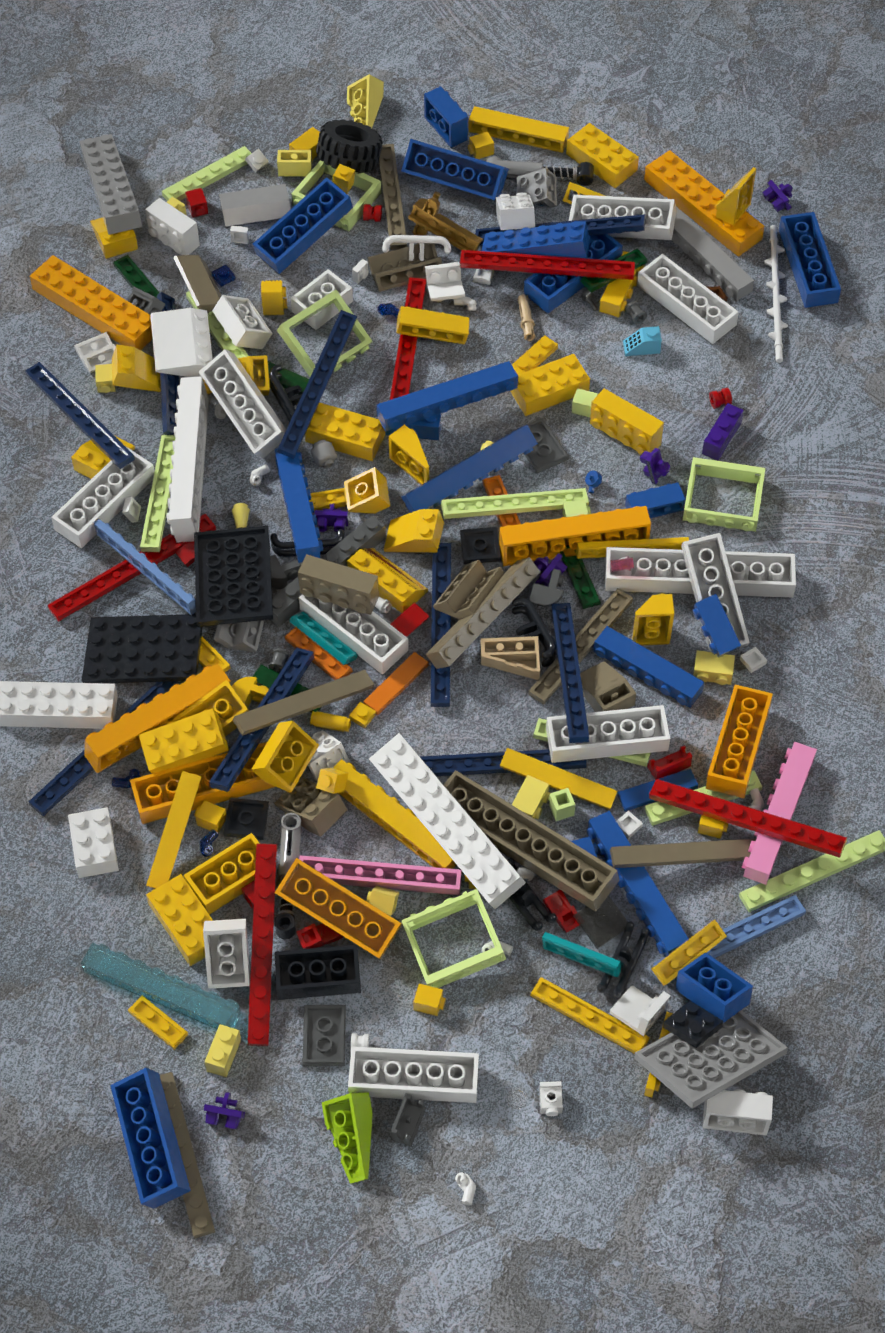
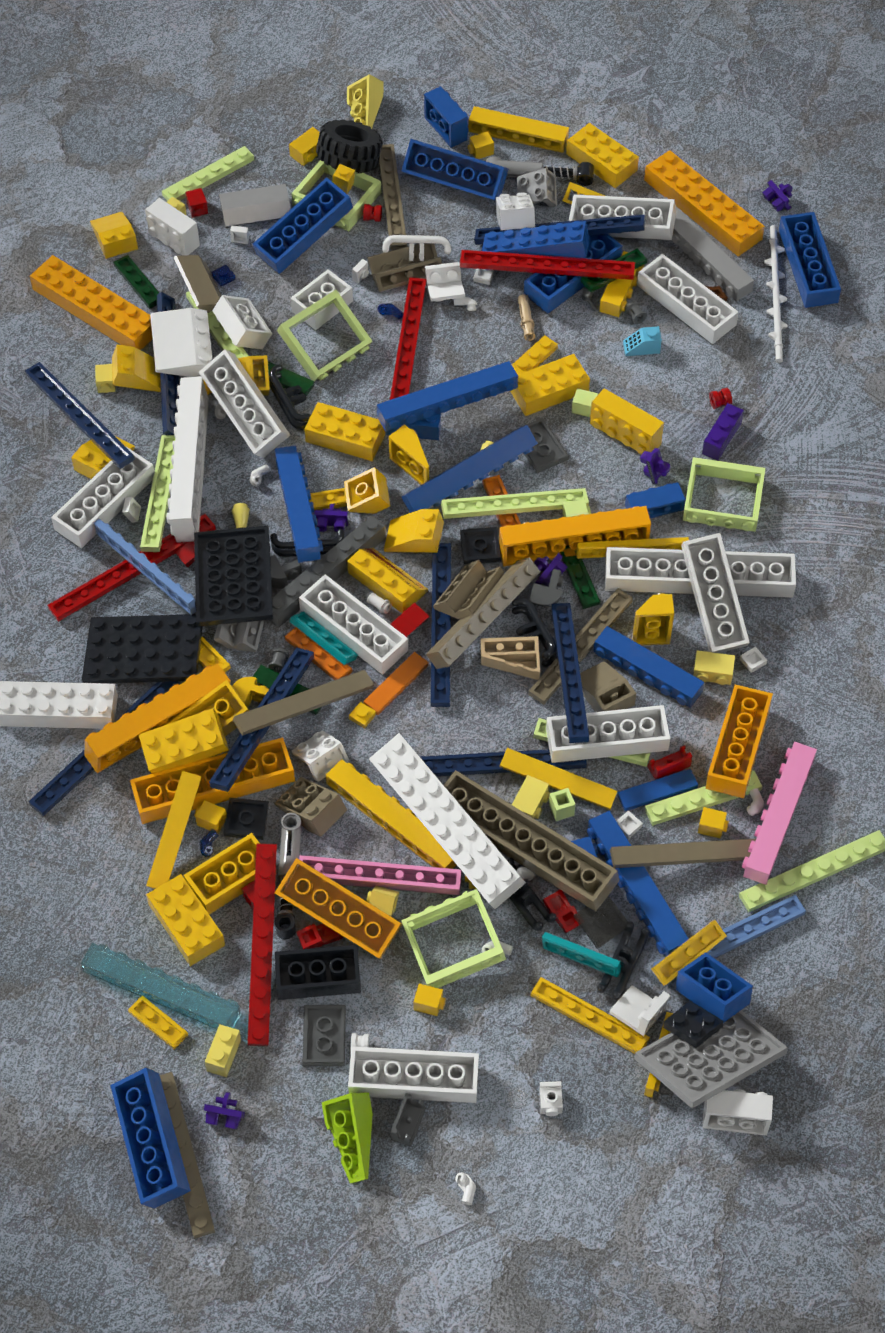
white brick [68,807,119,878] -> none
white slope [74,332,116,373] -> none
light grey brick [79,134,142,235] -> none
clear blue arm [112,769,141,788] -> none
dark grey hinge [128,287,165,315] -> none
white brick [203,919,250,989] -> none
white plate [245,148,269,173] -> none
yellow slope [251,721,319,792] -> none
yellow brick [261,280,288,315] -> none
light yellow brick [277,150,312,176] -> none
dark blue plate [277,310,357,459] -> none
dark tan brick [298,554,379,615] -> none
yellow piece [310,711,351,732] -> none
light grey head [311,440,337,468] -> none
yellow brick [316,768,349,794] -> none
yellow brick [396,306,469,345] -> none
pearl gold piece [408,192,483,251] -> none
blue piece [585,470,602,493] -> none
clear pink pin [610,556,634,572] -> none
red plate [649,779,847,858] -> none
blue brick [692,594,741,658] -> none
yellow slope [715,167,756,226] -> none

